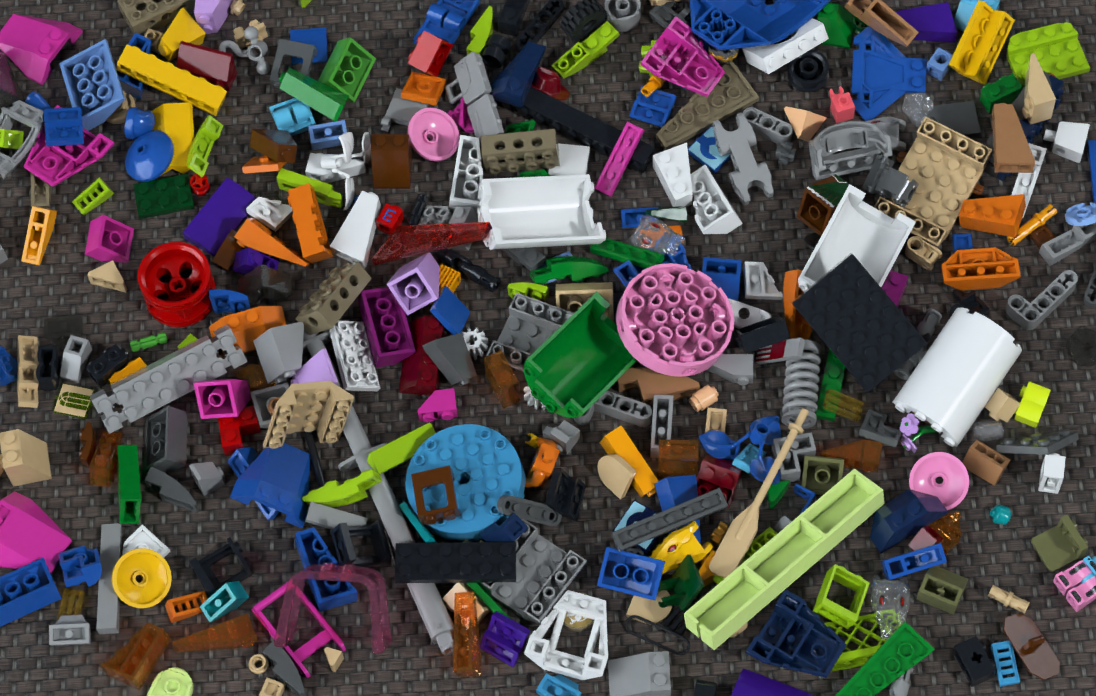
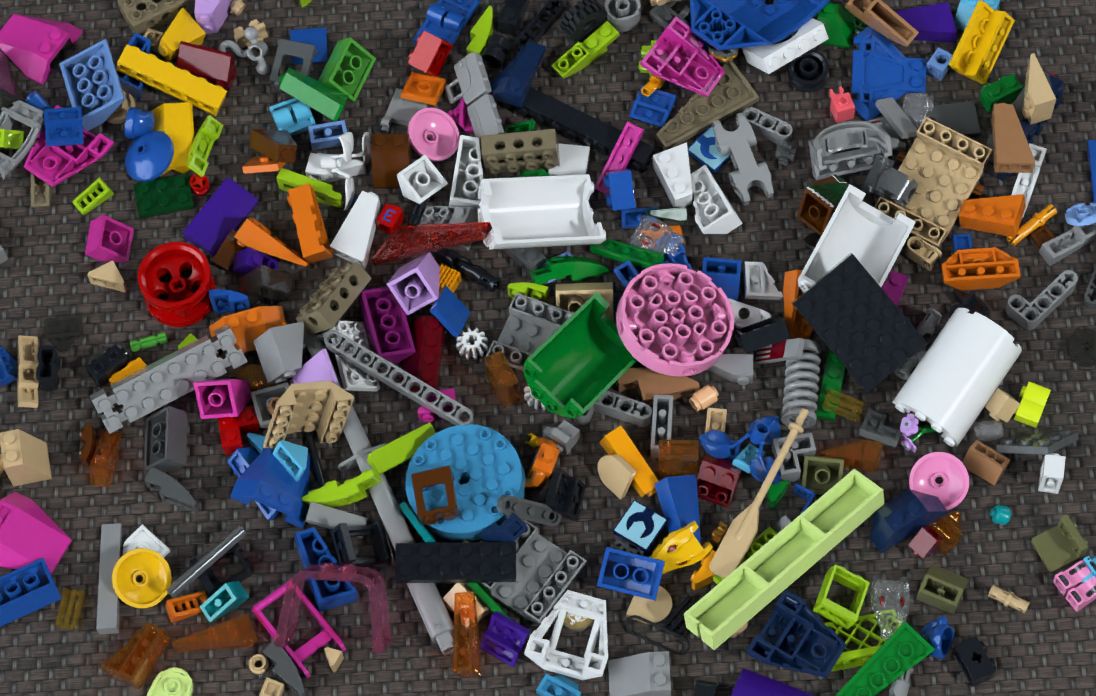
light orange slope [21,206,57,265] -> none
light grey slope [49,615,91,646] -> none
piece [53,383,95,419] -> none
blue brick [59,545,102,587] -> none
light grey slope [60,335,92,383] -> none
green slope [117,445,141,524] -> none
light grey slope [189,462,225,496] -> none
white wing [246,197,293,232] -> none
dark grey slope [422,333,477,386] -> none
dark red piece [531,67,569,100] -> none
dark grey plate [611,488,728,552] -> none
dark green plate [658,554,705,612] -> none
light nougat slope [783,106,827,142] -> none
blue slope [880,543,947,580] -> none
dark azure slope [990,641,1020,687] -> none
shield [1003,613,1060,680] -> none
lime plate [1006,22,1090,88] -> none
white torso [1043,122,1090,163] -> none
none -> dark grey axle [166,526,246,598]
none -> dark azure slope [247,433,266,453]
none -> medium azure slope [272,440,308,482]
none -> light grey beam [324,330,474,426]
none -> white slope [397,155,448,204]
none -> blue brick [603,168,636,211]
none -> light grey tile [875,97,918,139]
none -> blue piece [919,616,954,659]

